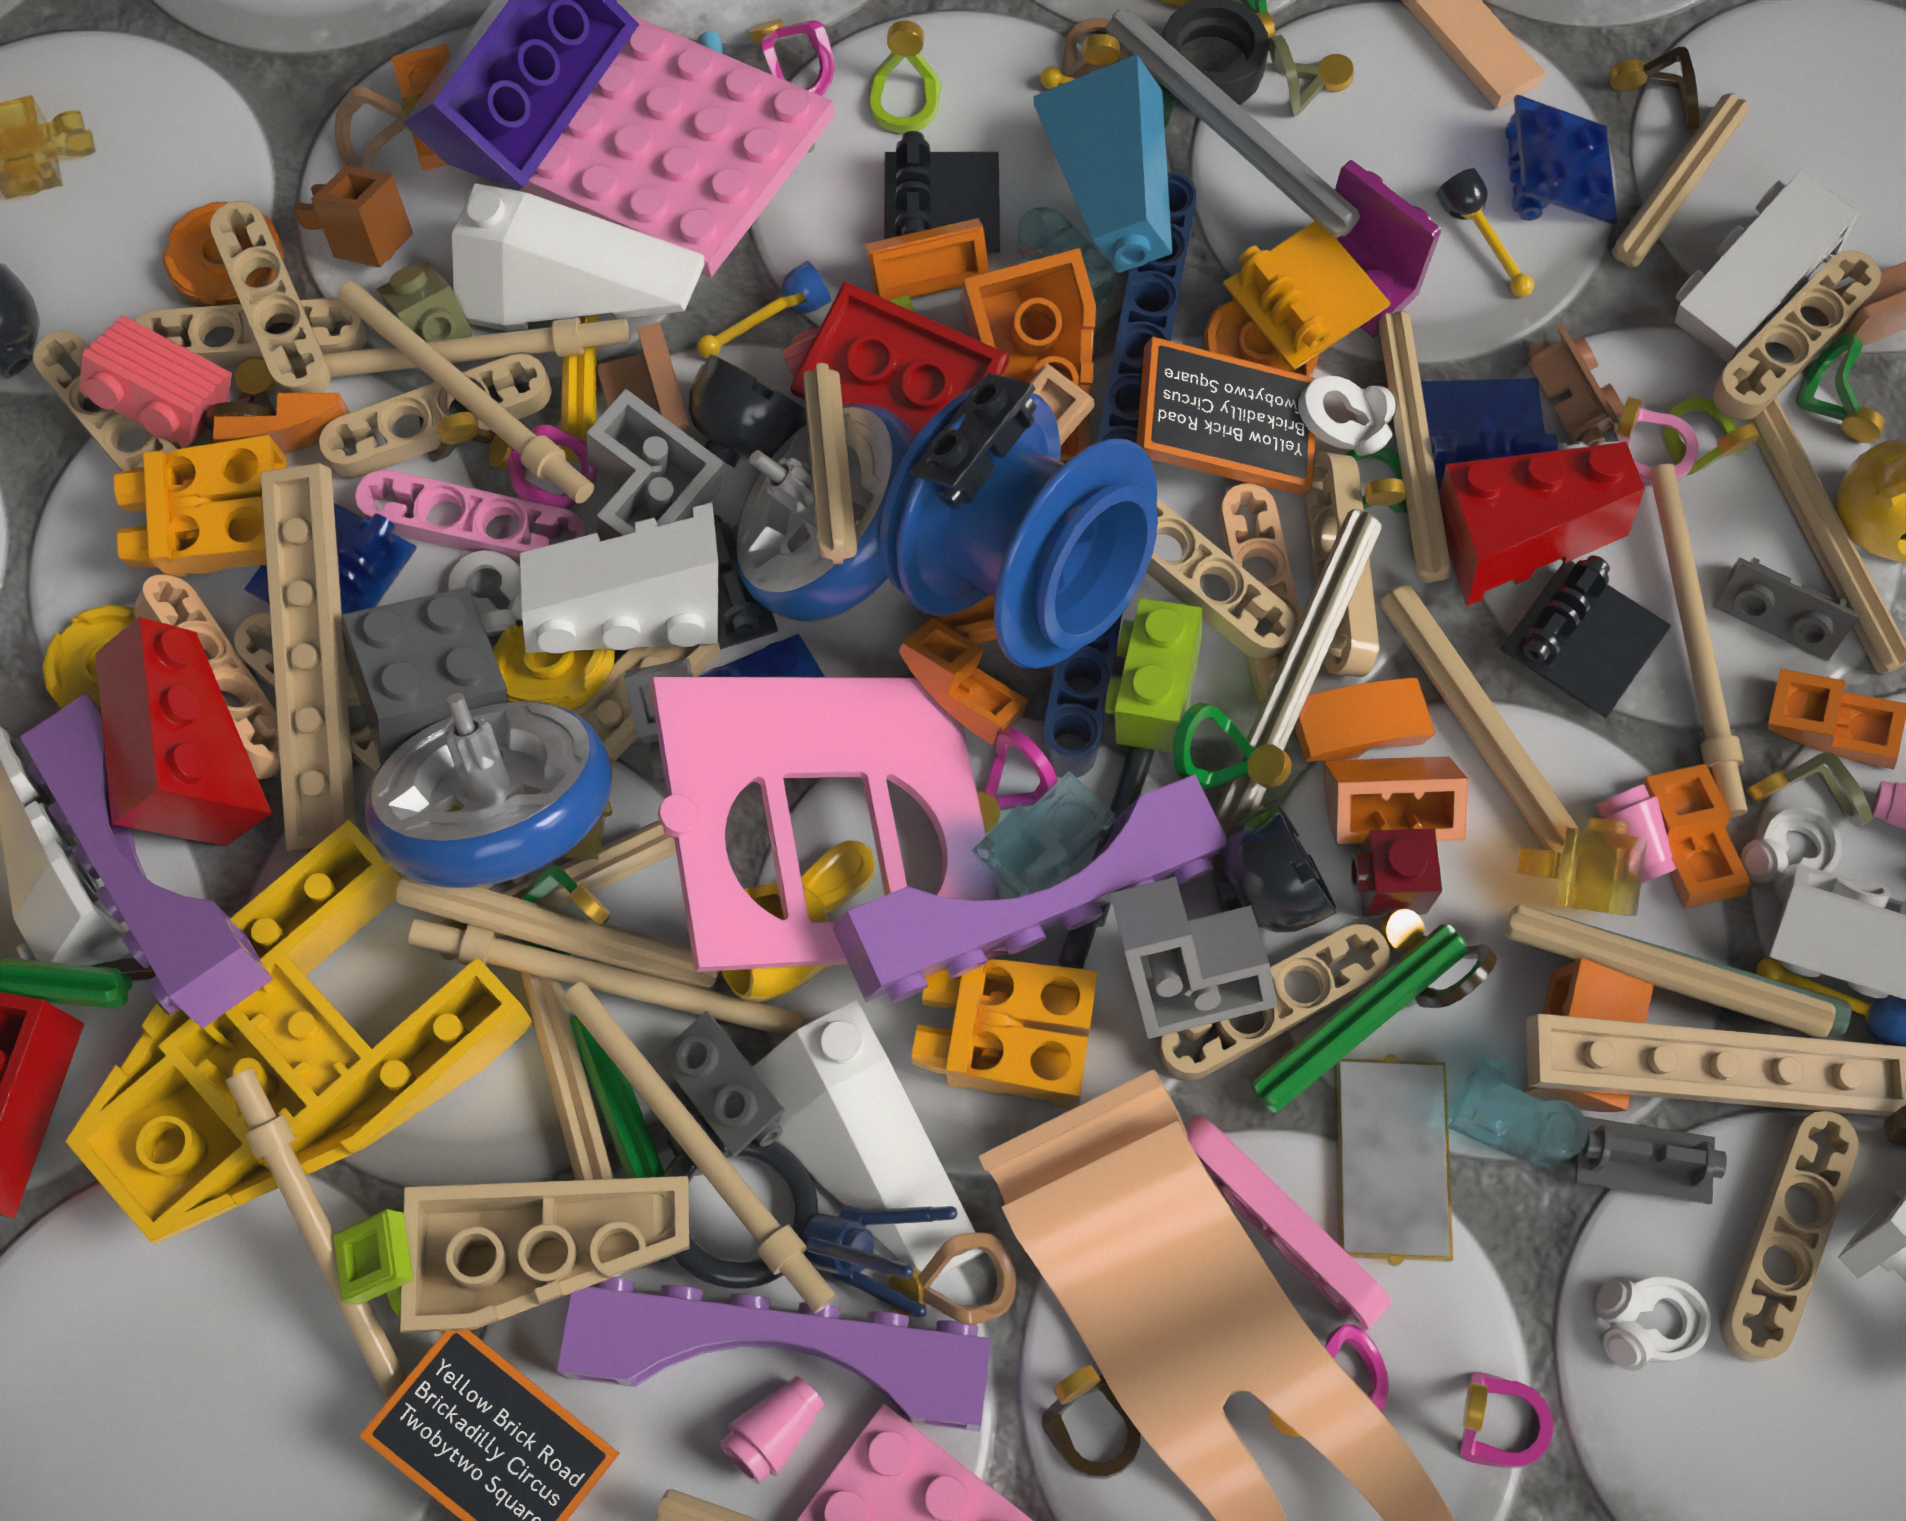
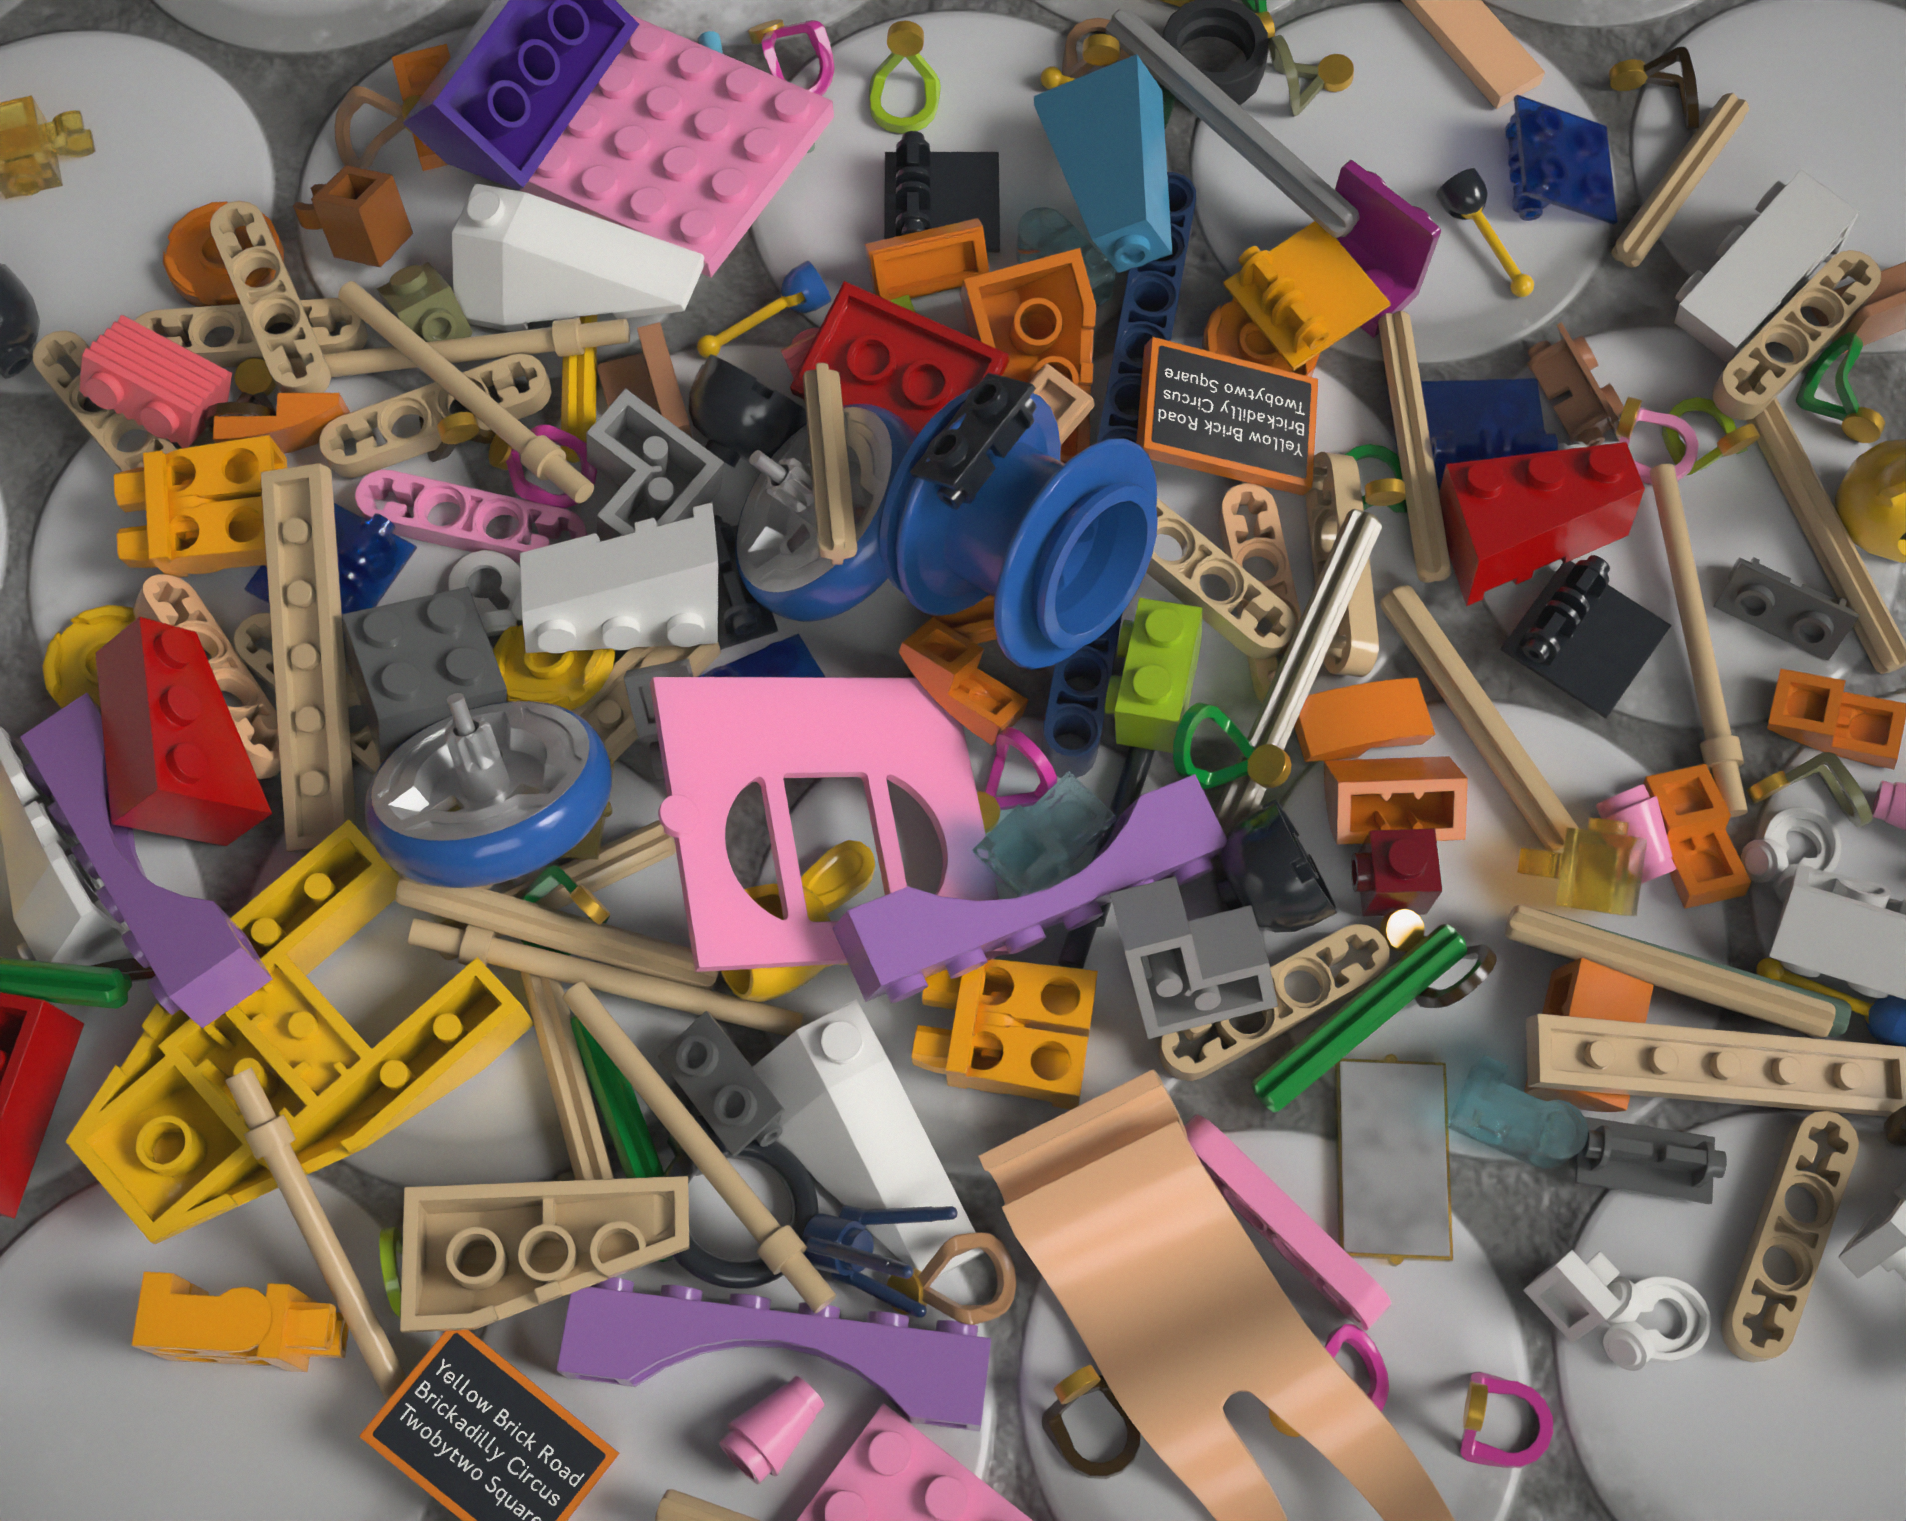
lime tile [333,1209,413,1305] -> none
white piece [1298,376,1396,456] -> none
none -> light orange hips [131,1271,349,1372]
none -> white tile [1523,1250,1622,1344]

